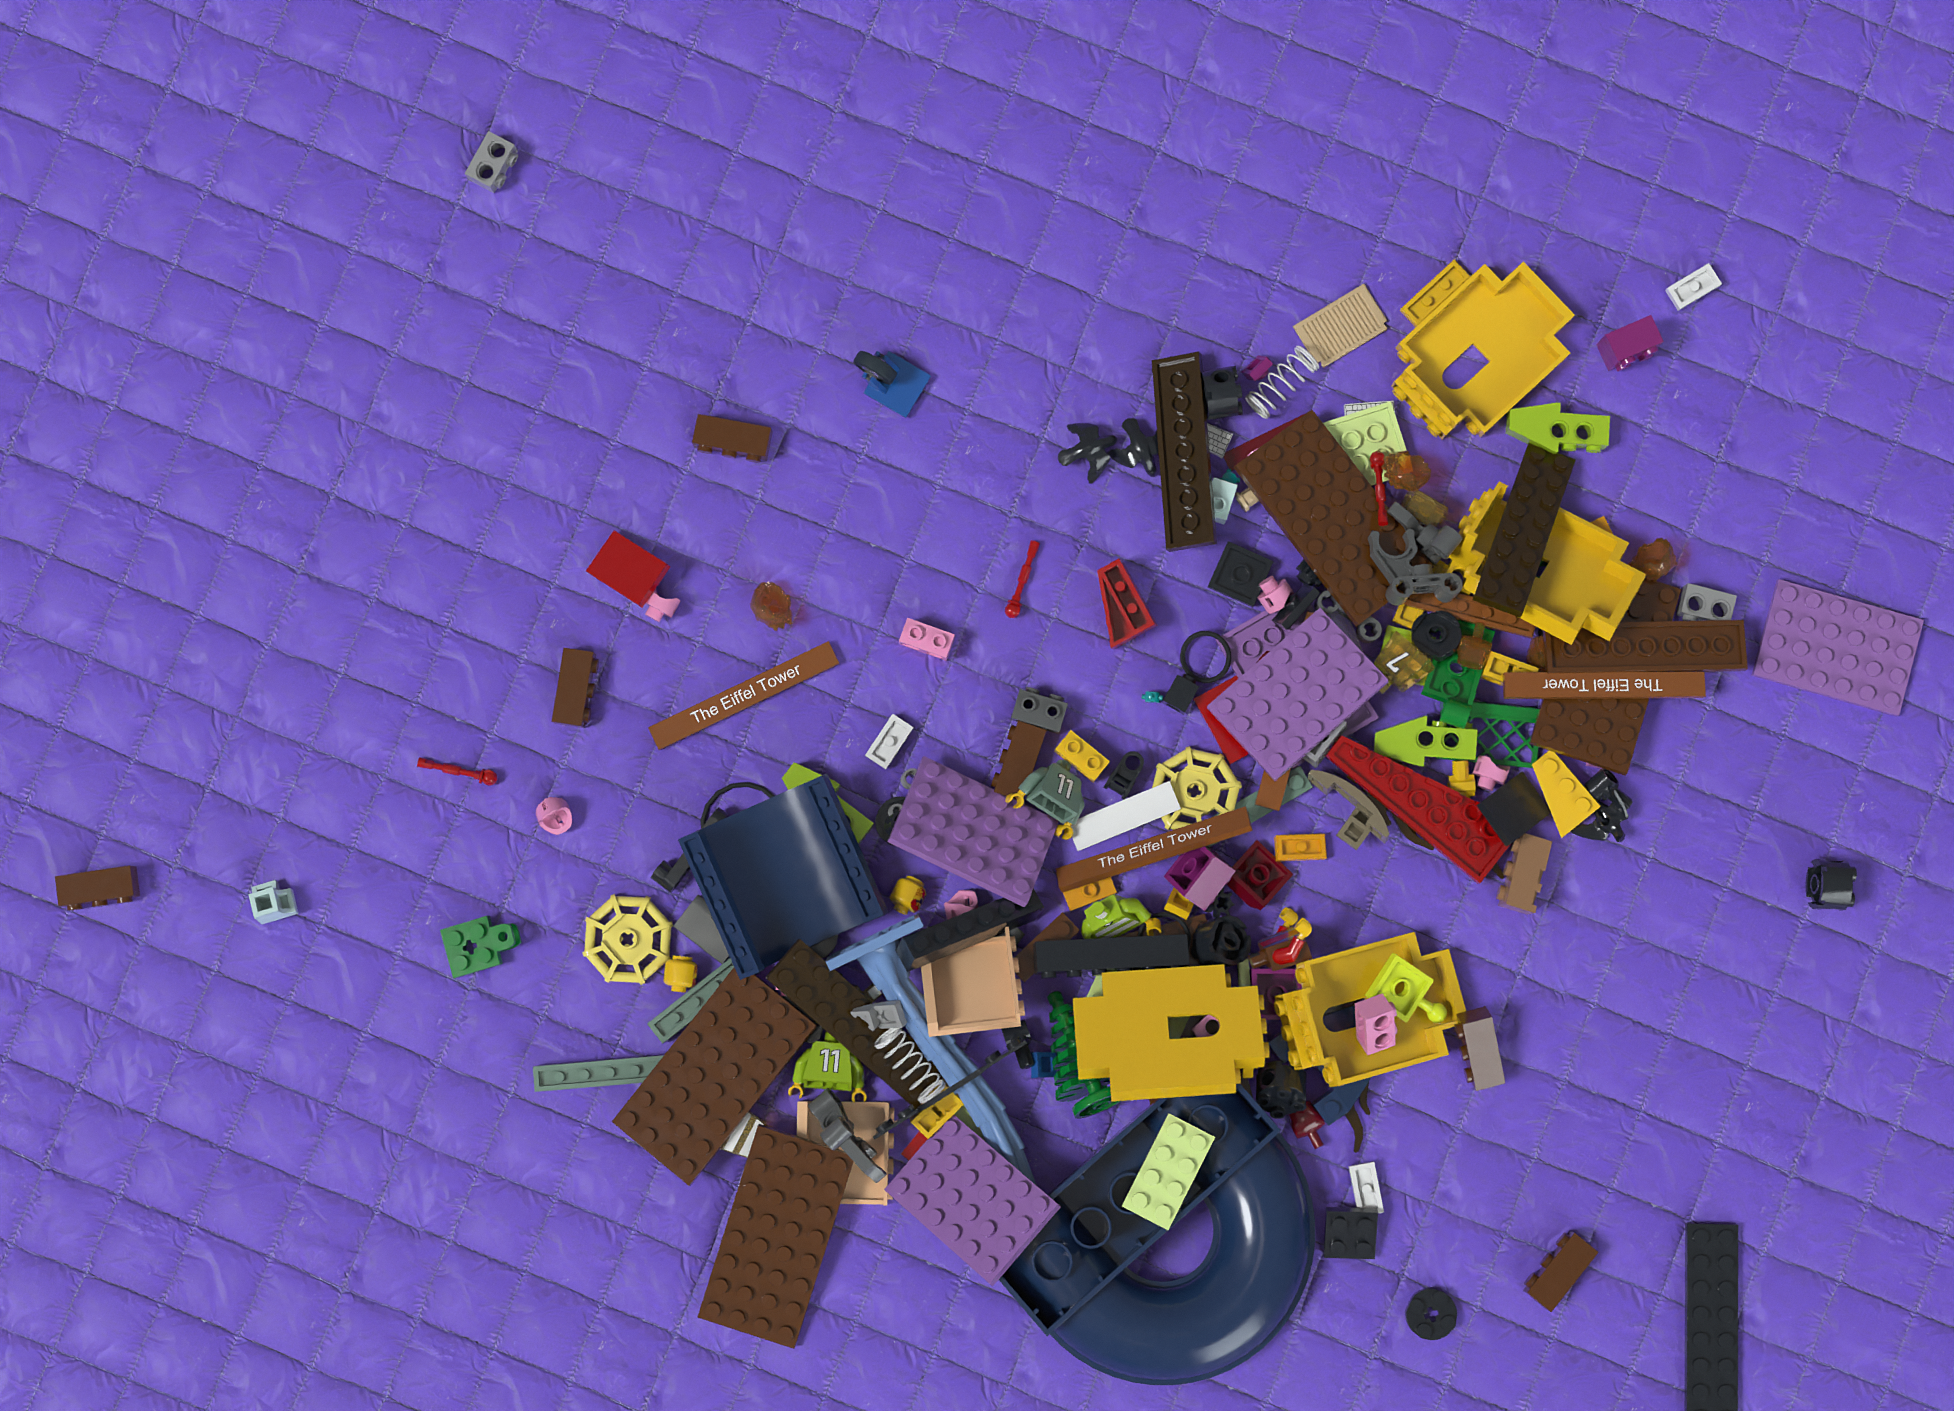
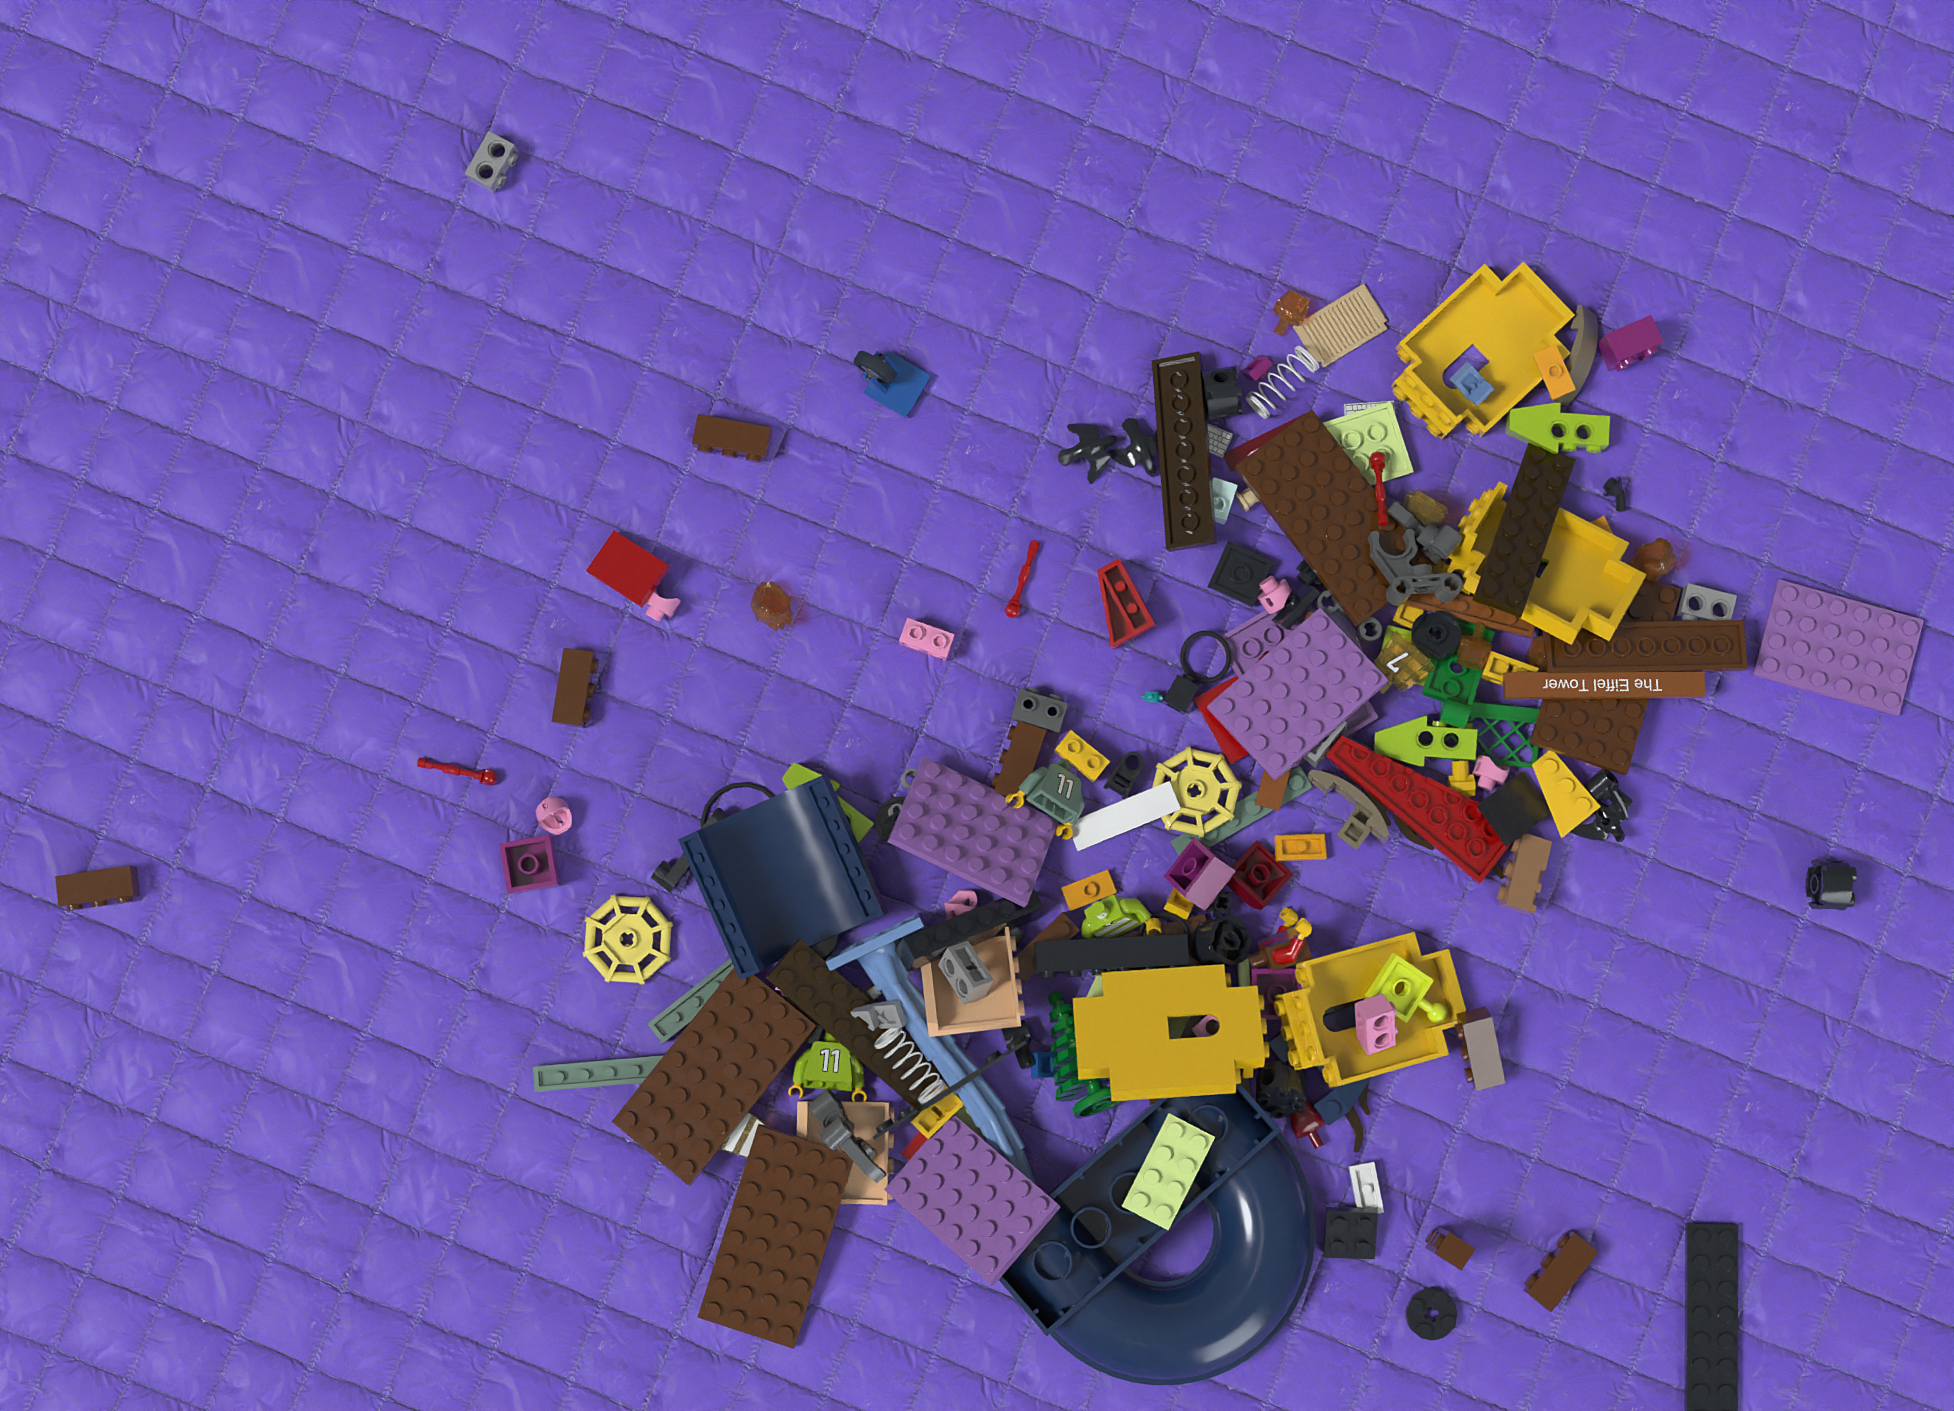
light aqua brick [248,880,298,924] -> none
green plate [440,916,522,978] -> none
dark orange tile [648,641,839,751] -> none
yellow head [663,955,698,993] -> none
dark grey piece [673,894,729,964] -> none
white plate [865,714,914,769] -> none
yellow head [889,876,927,915] -> none
dark orange tile [1056,806,1253,893] -> none
teal piece [1218,469,1240,484] -> none
clear orange hair [1381,451,1431,492] -> none
yellow tile [1399,259,1471,328] -> none
white plate [1665,263,1722,311] -> none
none -> magenta brick [499,835,561,894]
none -> light grey brick [938,940,994,1005]
none -> clear orange piece [1273,289,1311,337]
none -> reddish brown brick [1425,1226,1475,1271]
none -> medium blue bracket [1449,362,1494,406]
none -> light orange plate [1533,344,1576,401]
none -> dark tan slope [1549,305,1598,407]
none -> black plate [1602,476,1626,511]

